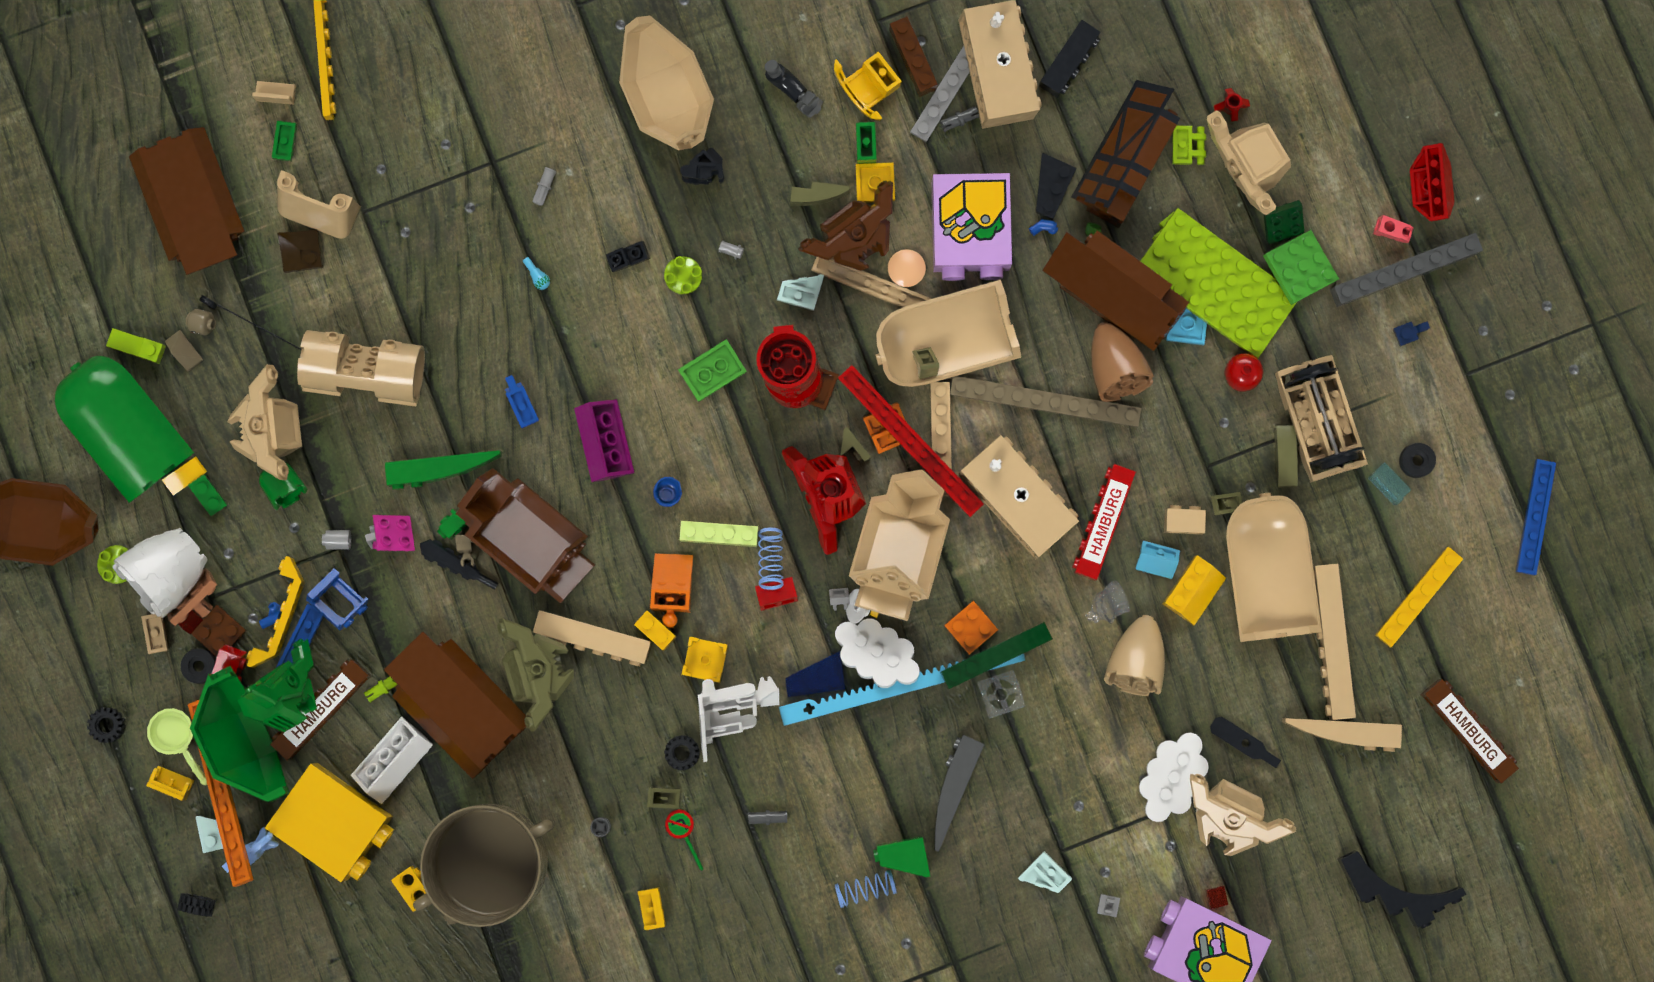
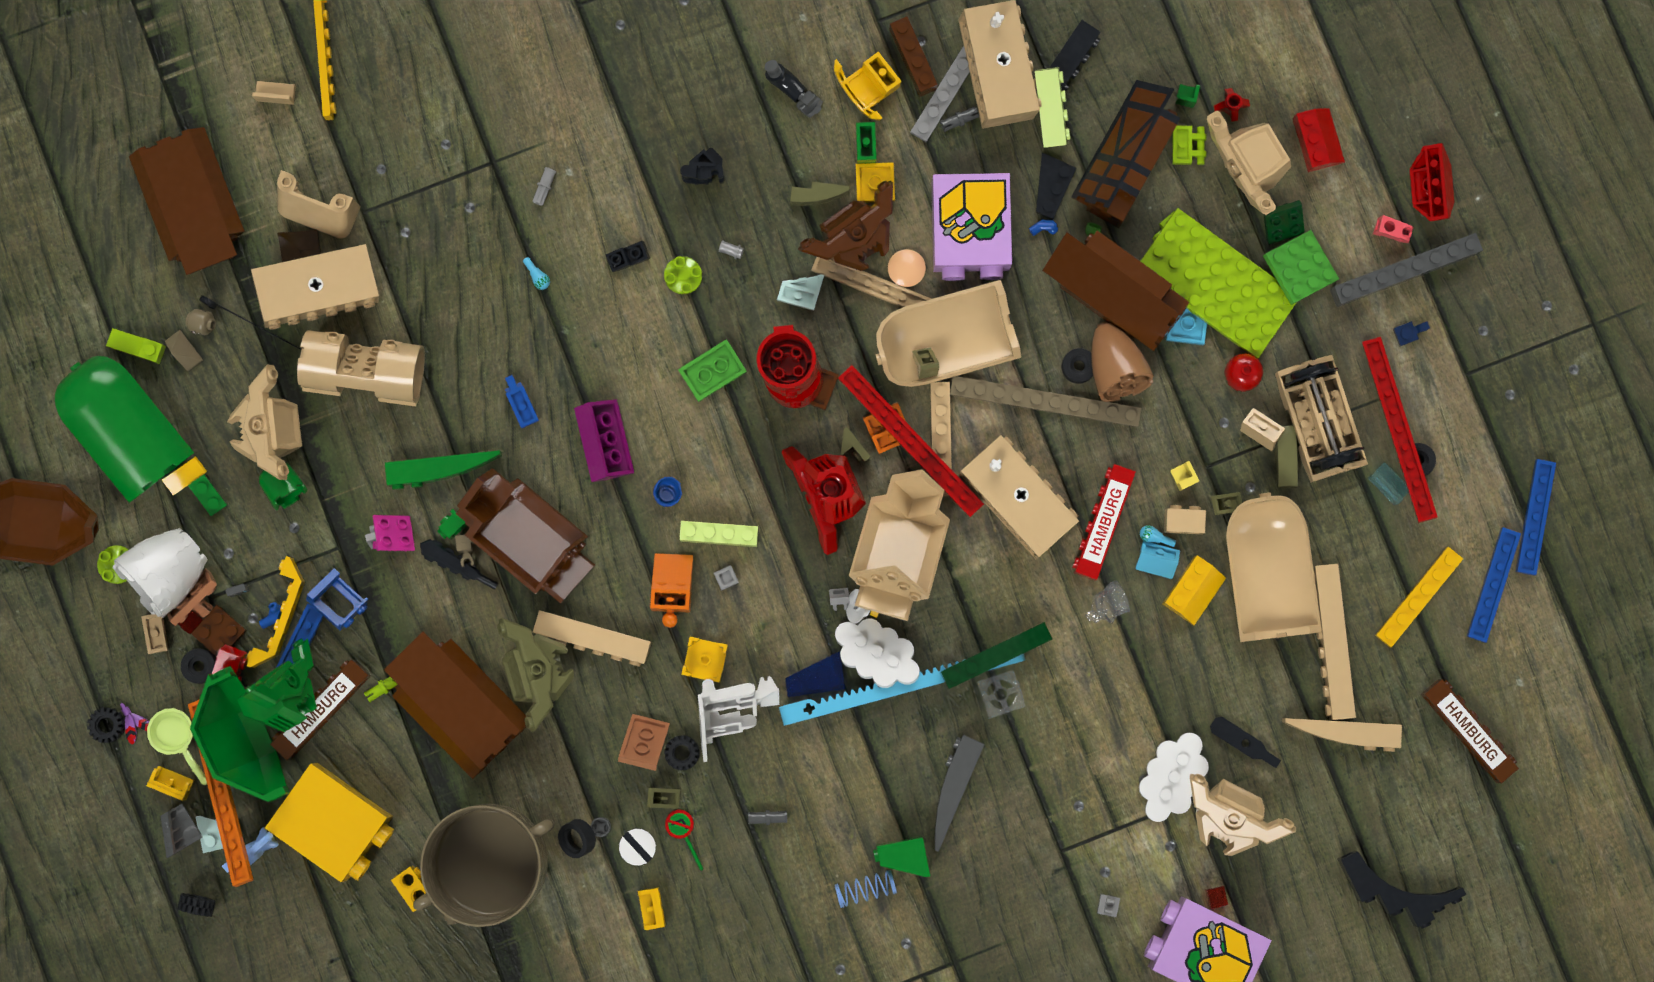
green plate [272,121,297,162] -> none
light grey brick [322,530,351,549] -> none
white slope [351,717,433,804] -> none
tan panel [619,16,714,150] -> none
yellow brick [634,611,676,651] -> none
red hinge [755,577,798,611] -> none
light blue piece [758,527,784,590] -> none
orange plate [944,601,998,655] -> none
light aqua wing [1018,851,1072,893] -> none
tan cylinder [1104,615,1165,696] -> none
none -> piece [120,703,150,744]
none -> dark grey slope [161,804,203,858]
none -> dark grey tile [226,584,250,597]
none -> tan piece [251,244,379,330]
none -> black tyre [558,819,596,858]
none -> nougat plate [618,714,670,771]
none -> white sticker [619,829,656,865]
none -> light grey tile [714,565,739,591]
none -> yellowish green brick [1035,67,1071,148]
none -> black tyre [1061,348,1093,384]
none -> medium azure piece [1140,525,1176,547]
none -> light yellow panel [1170,461,1199,491]
none -> green panel [1175,84,1200,108]
none -> tan panel [1240,408,1285,451]
none -> red slope [1293,108,1345,172]
none -> red plate [1362,337,1438,523]
none -> blue plate [1466,527,1521,643]

